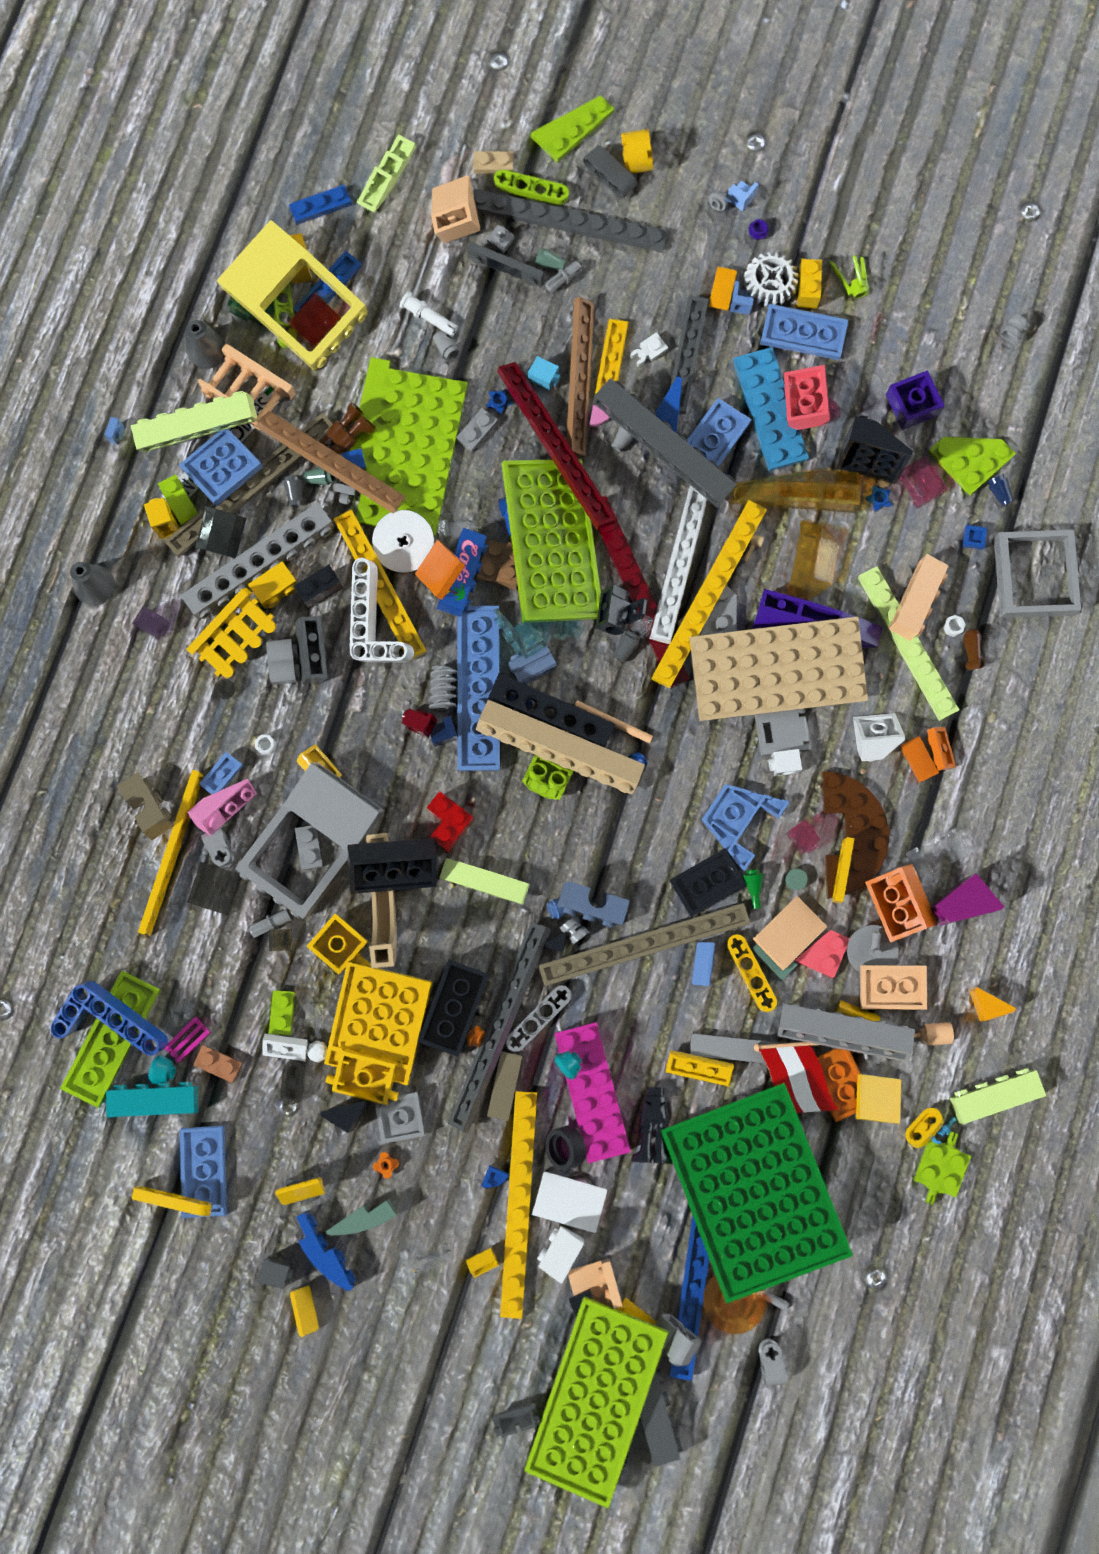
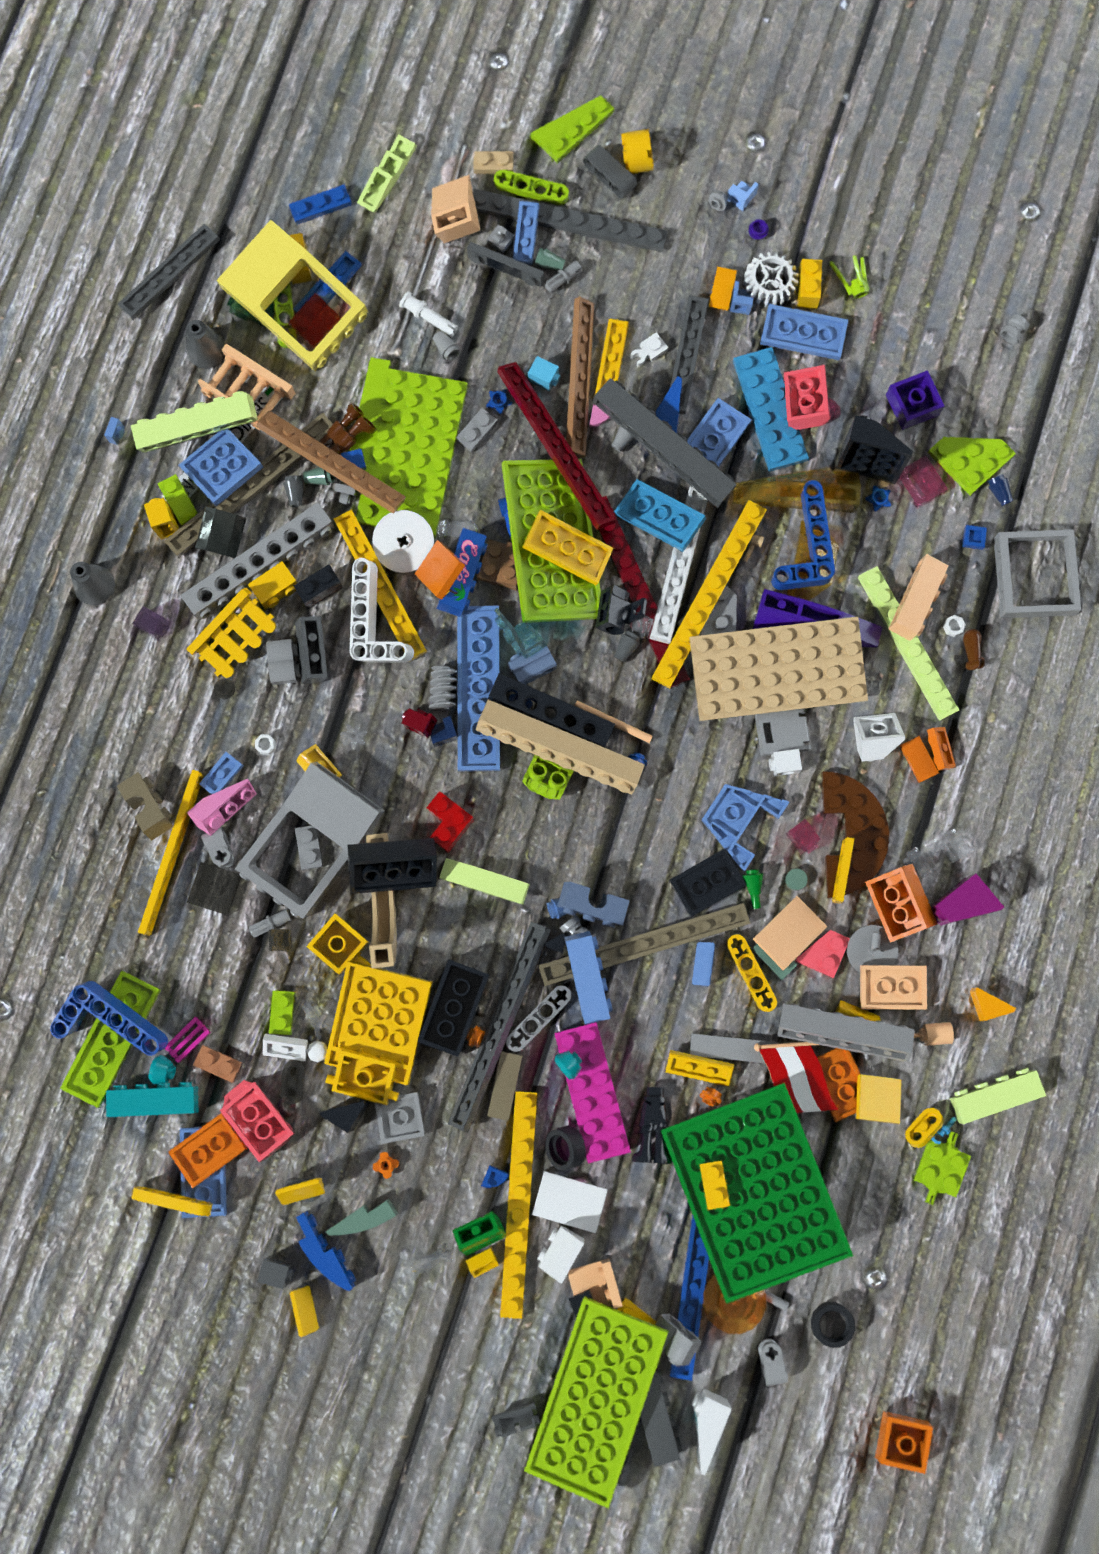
none -> dark grey plate [118,223,220,320]
none -> orange tile [168,1113,248,1188]
none -> coral slope [220,1080,295,1162]
none -> clear plant [340,723,367,750]
none -> green brick [452,1211,506,1256]
none -> medium blue tile [513,201,540,266]
none -> yellow plate [522,510,613,585]
none -> medium blue brick [564,931,613,1025]
none -> dark azure plate [614,479,706,552]
none -> white slope [692,1388,731,1475]
none -> orange plate [699,1087,722,1106]
none -> yellow plate [700,1161,730,1210]
none -> blue beam [771,480,835,590]
none -> black tyre [811,1302,855,1348]
none -> orange brick [875,1411,933,1474]

